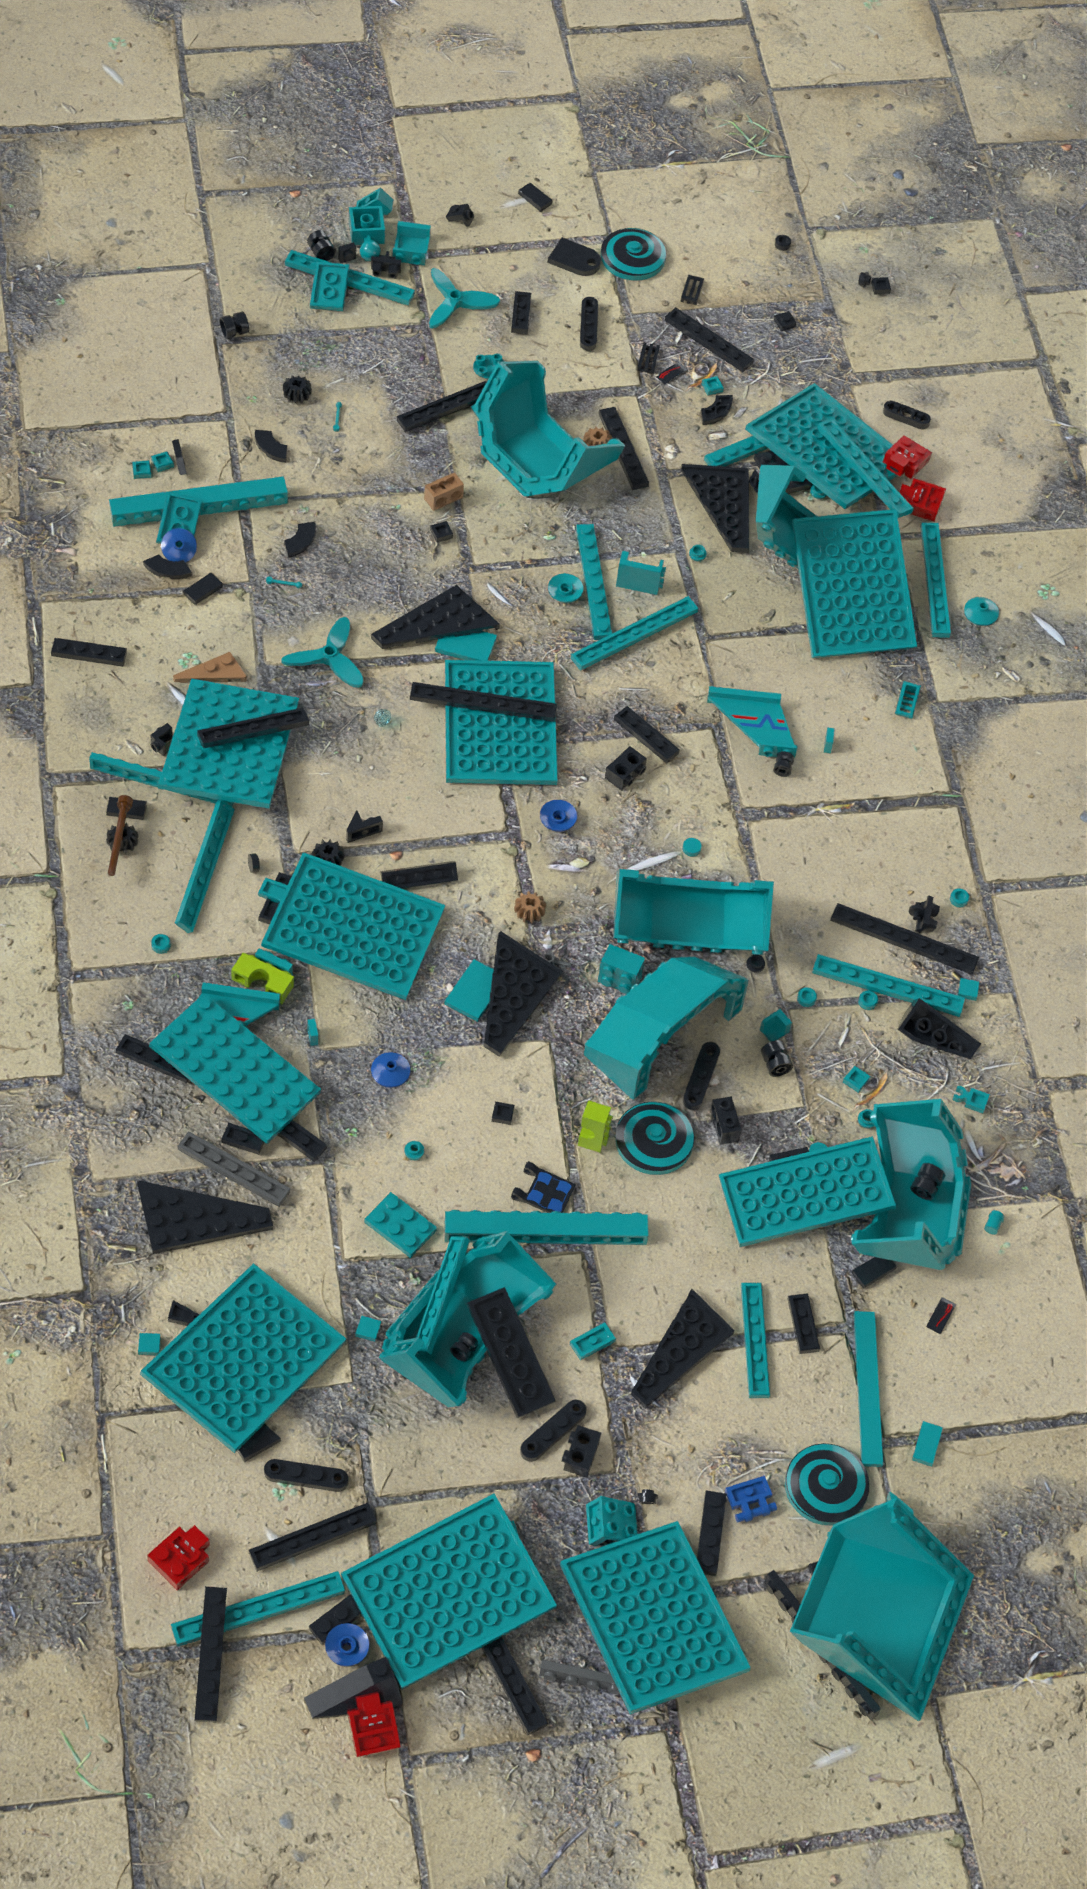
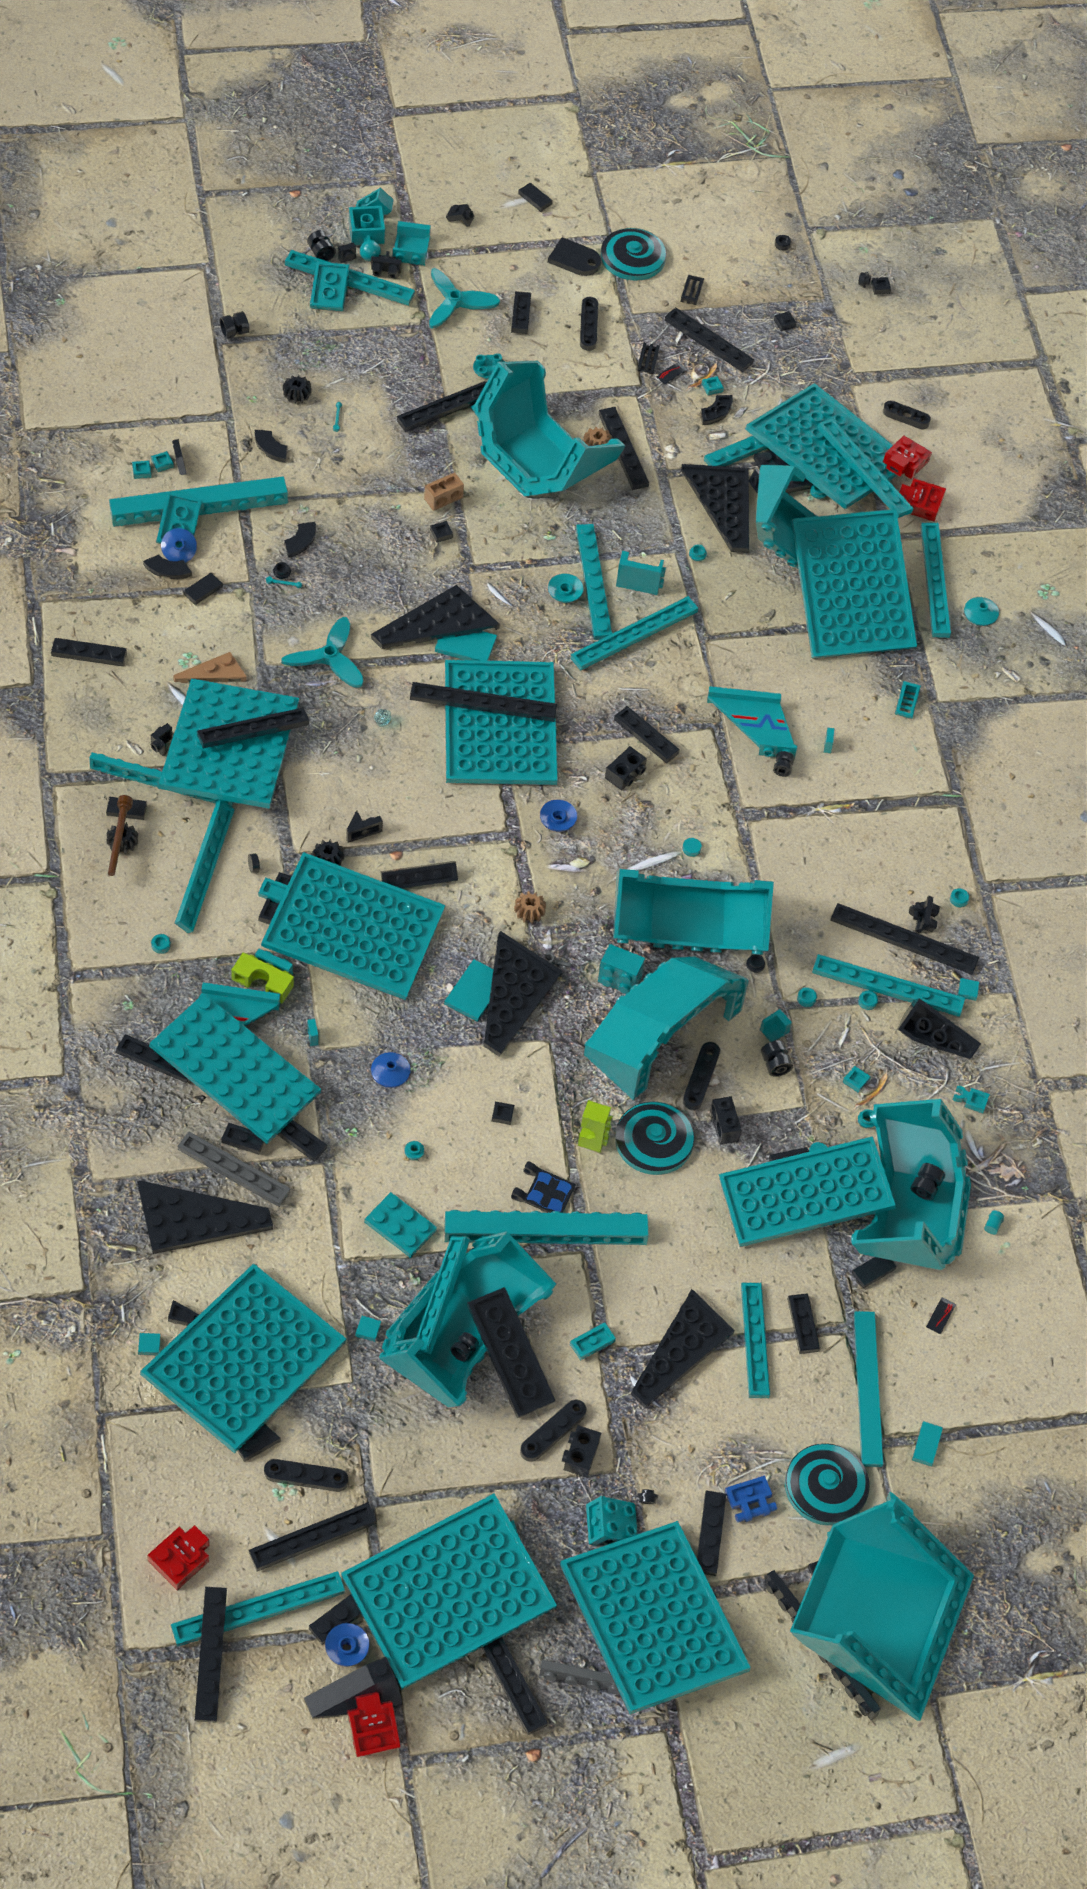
none -> black plate [273,562,291,579]

